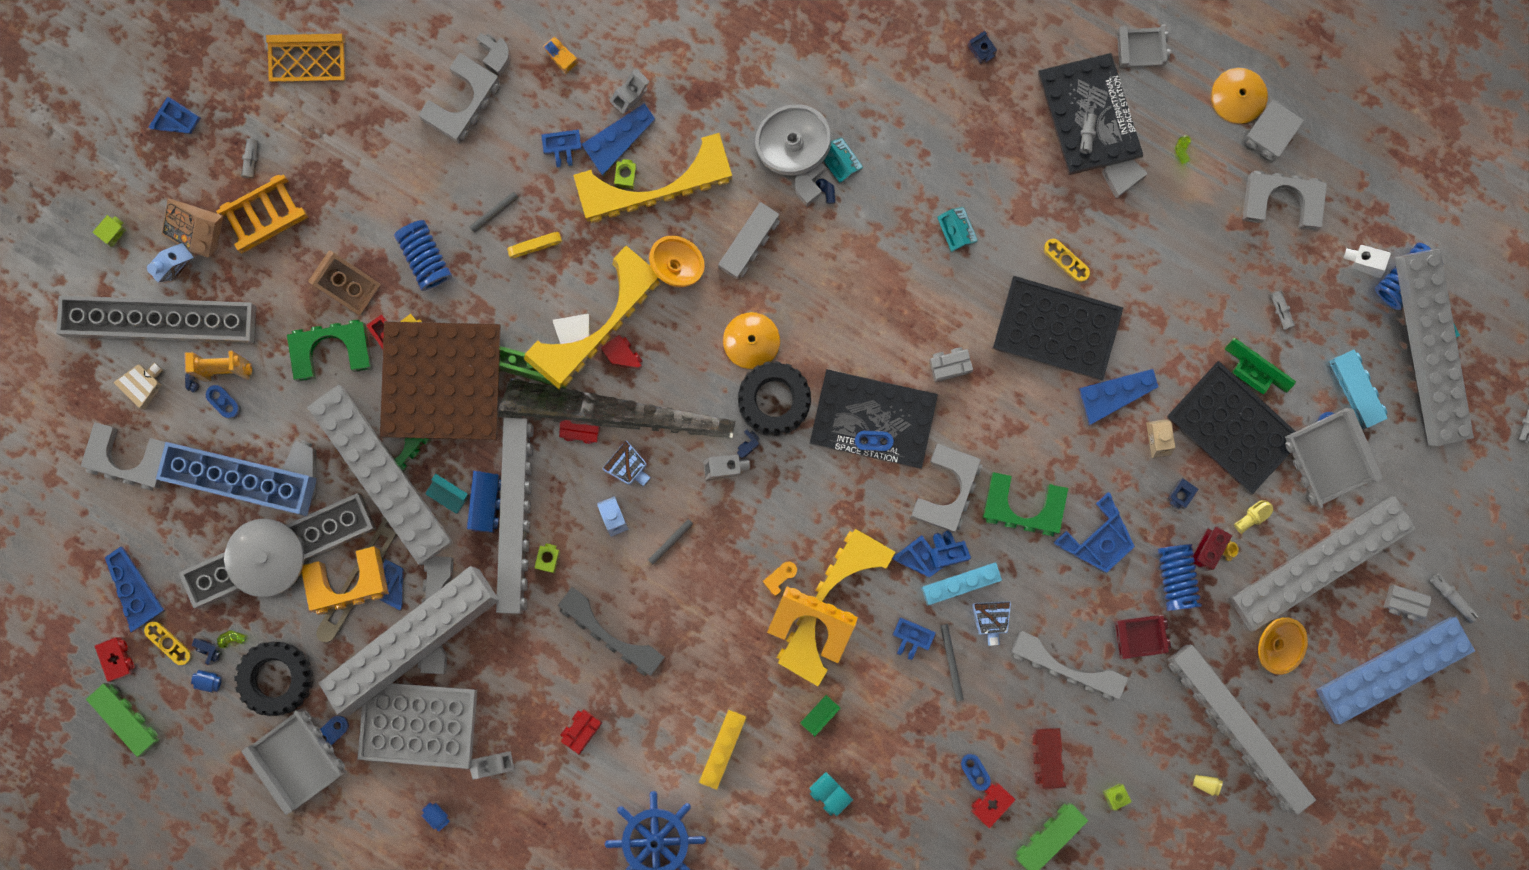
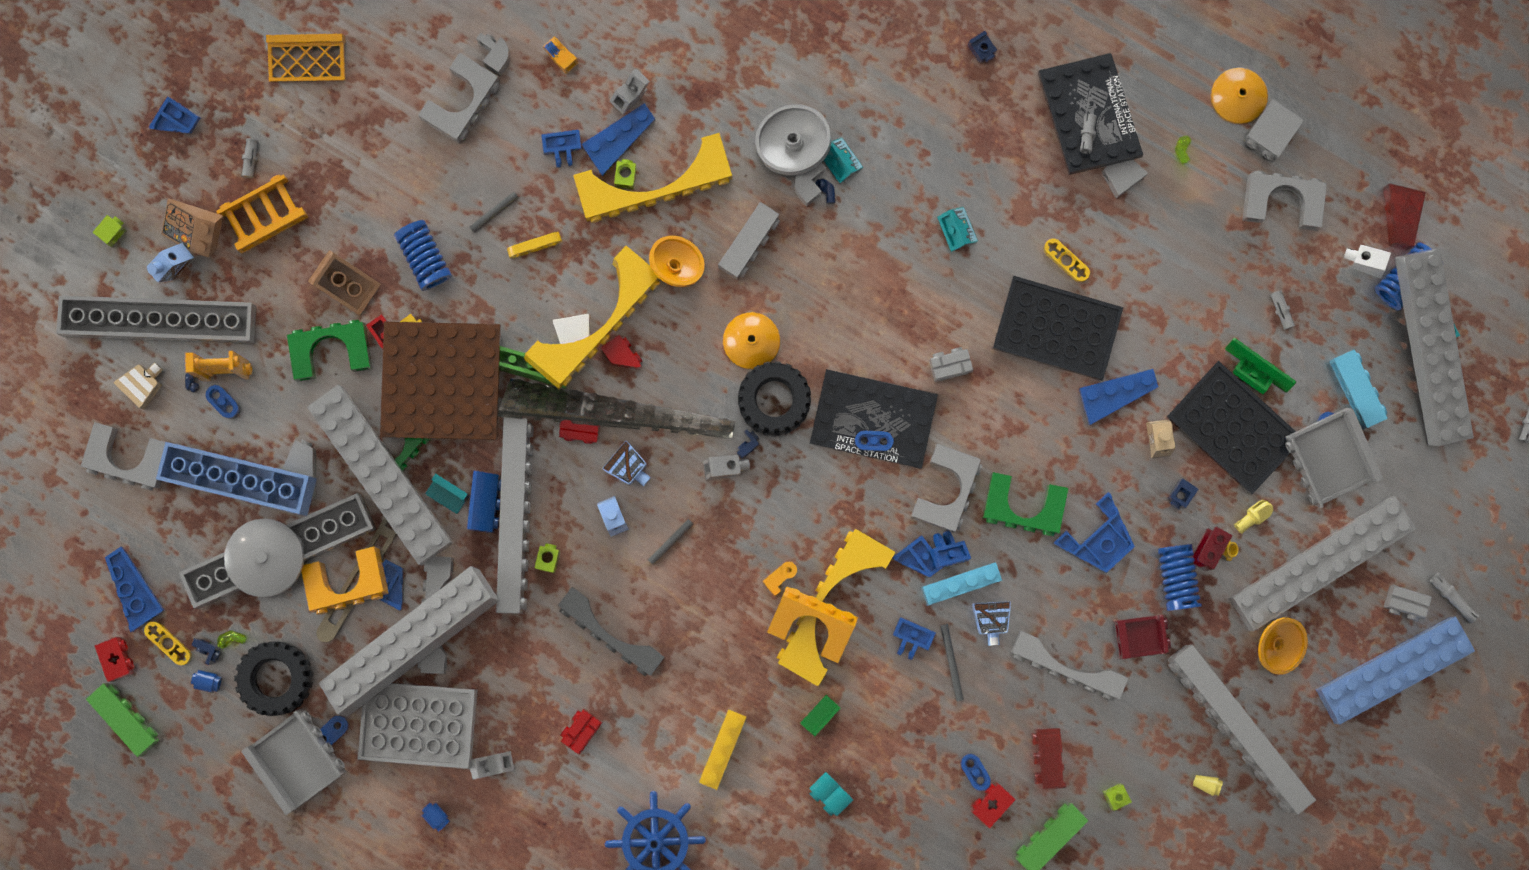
light grey panel [1117,25,1170,68] -> none
none -> clear red wedge [1383,183,1426,251]

